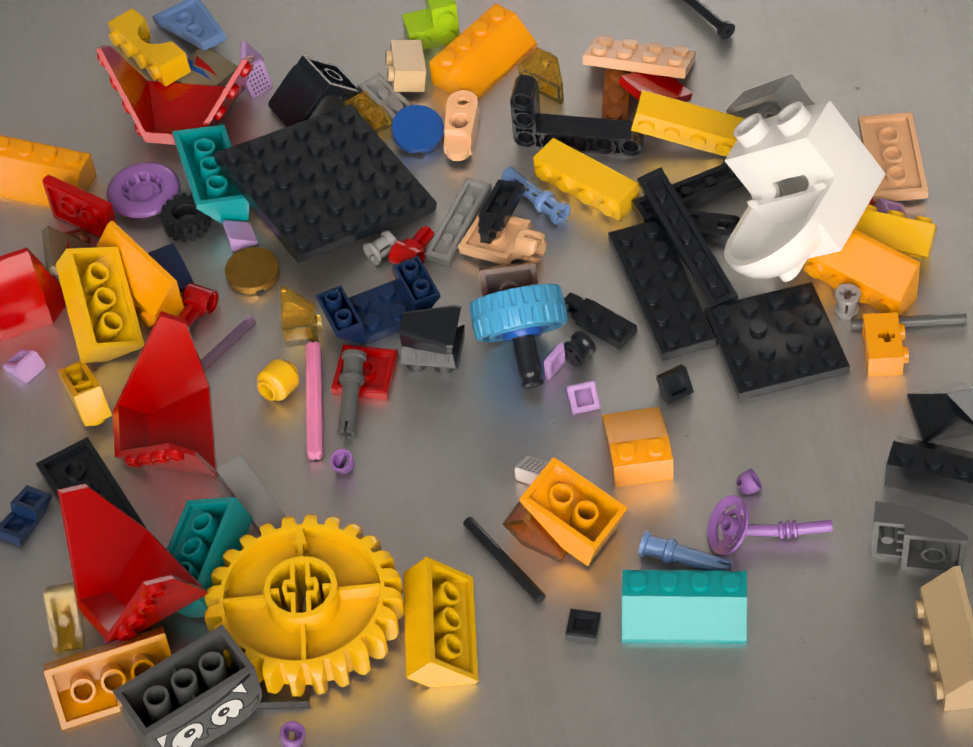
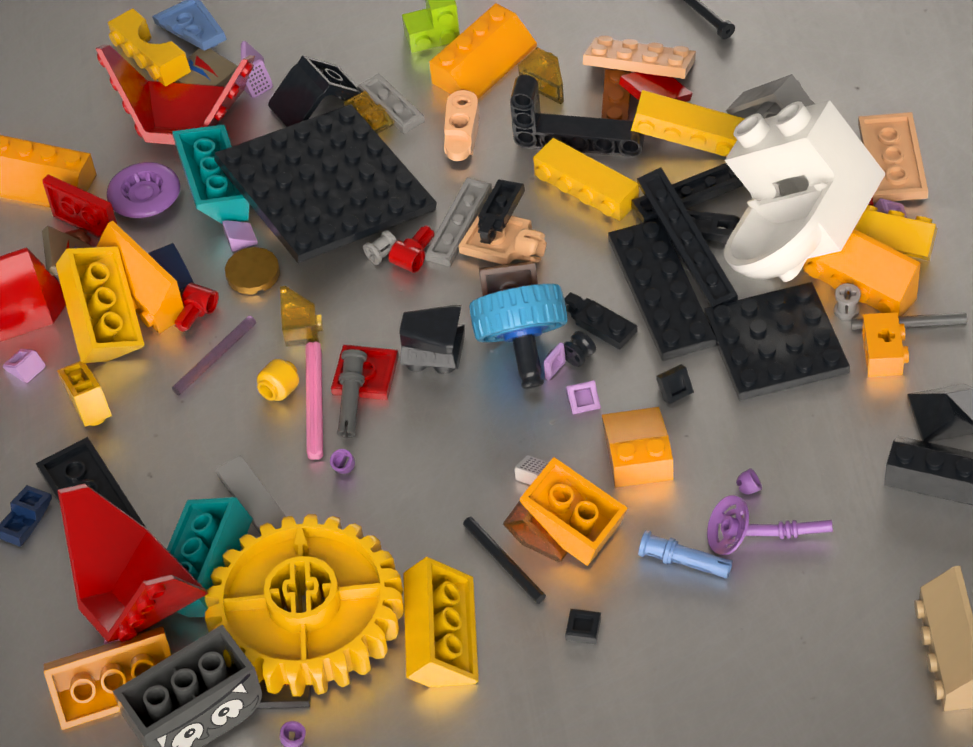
clear yellow slope [43,582,85,653] -> none
red piece [112,311,218,477] -> none
black tyre [161,193,211,242] -> none
dark blue slope [316,256,441,345] -> none
tan brick [385,40,426,92] -> none
blue tile [391,105,444,154] -> none
medium blue pin [501,167,571,225] -> none
slope [622,570,747,644] -> none
dark grey slope [870,501,968,574] -> none

